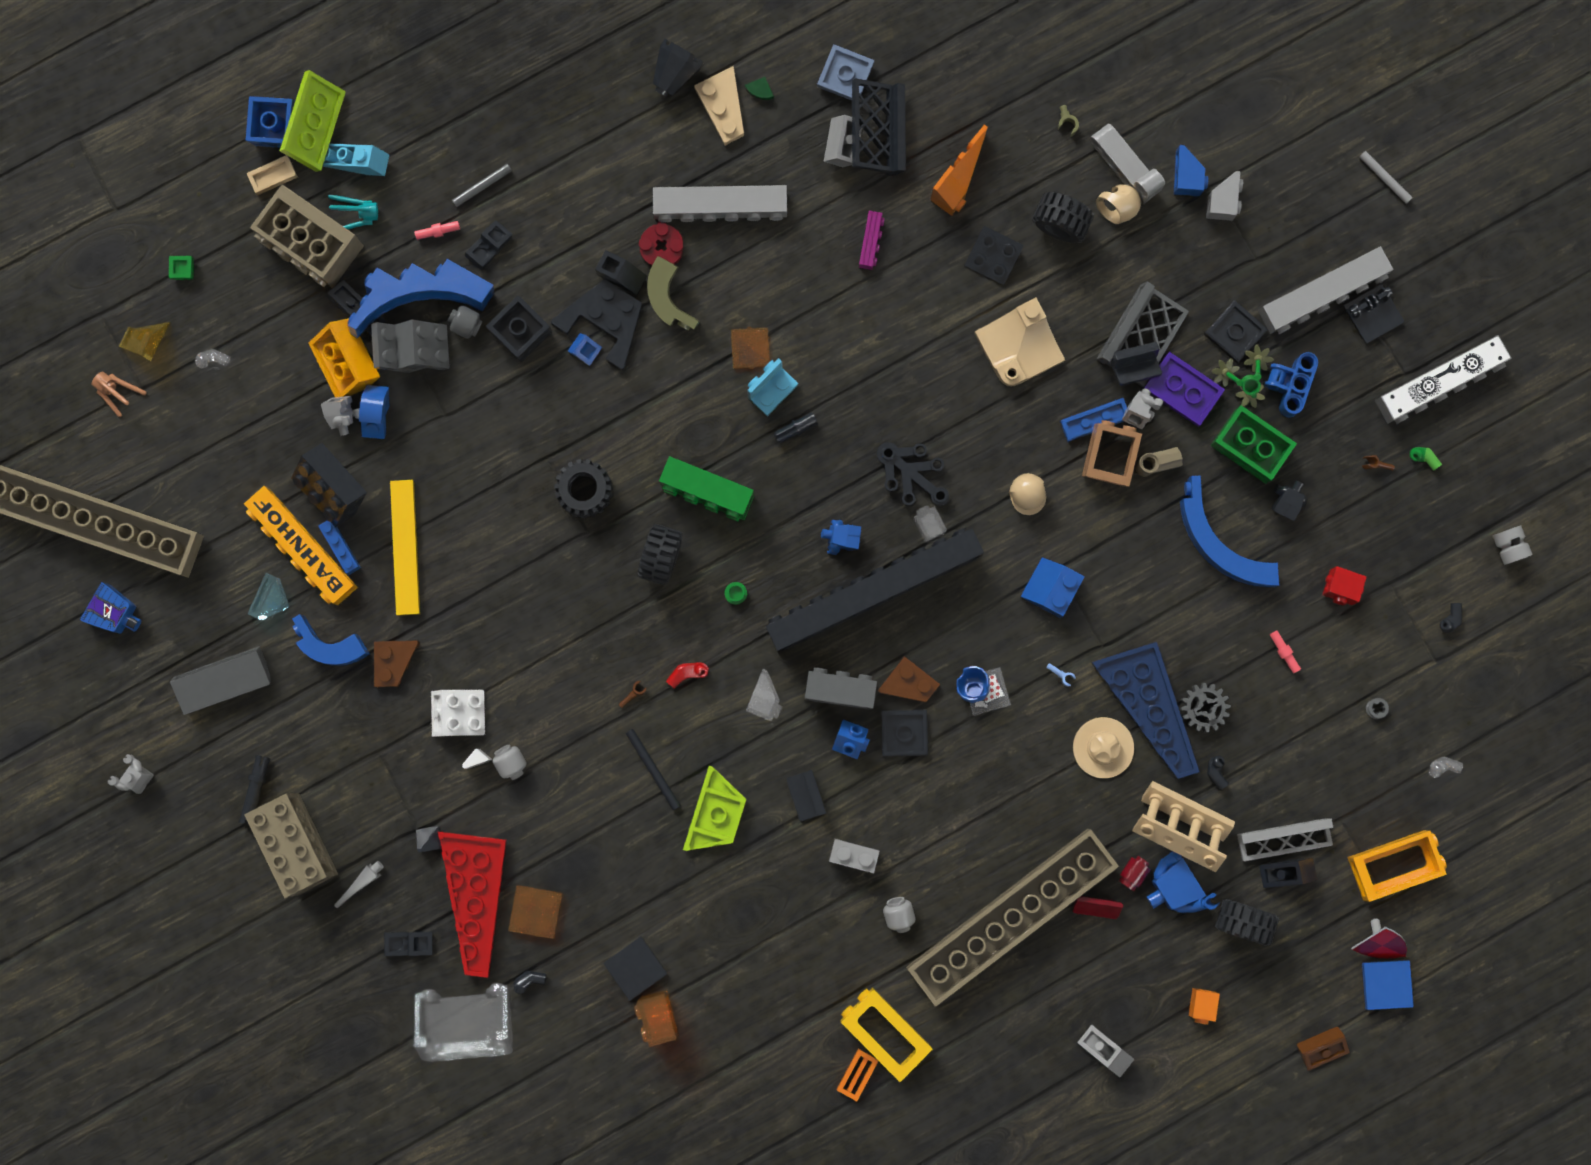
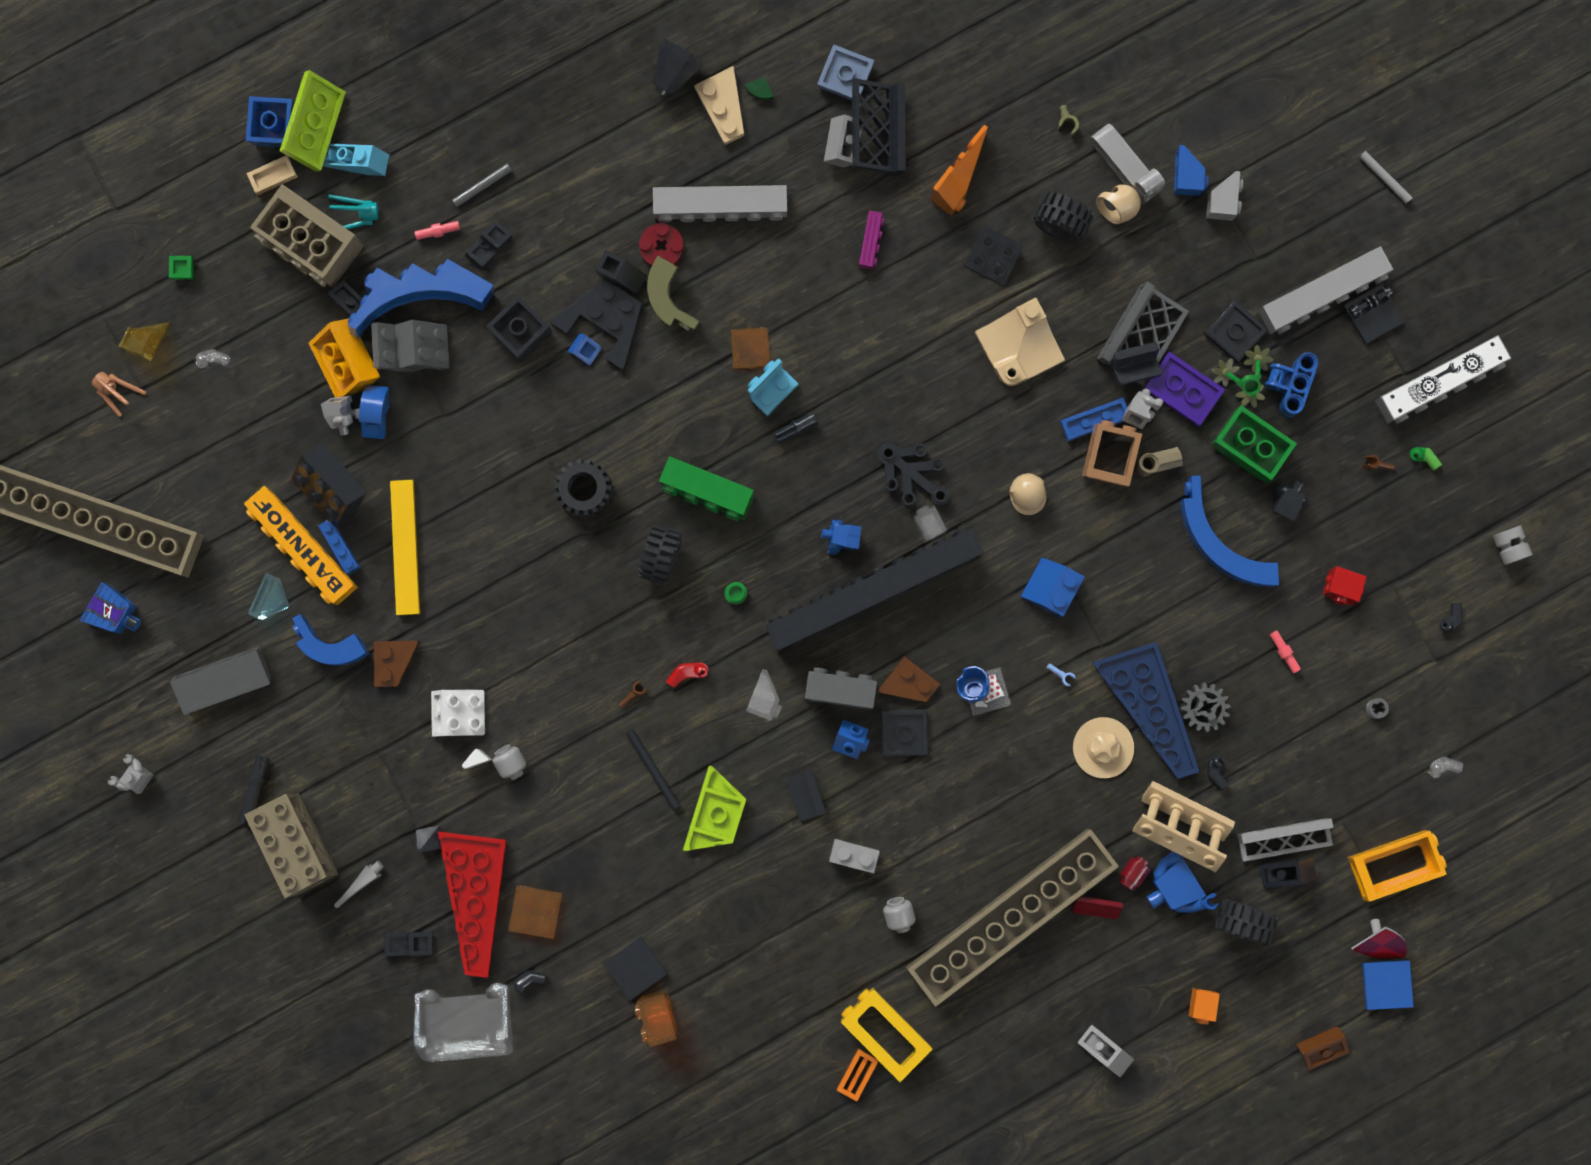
dark grey head [448,306,482,339] -> none

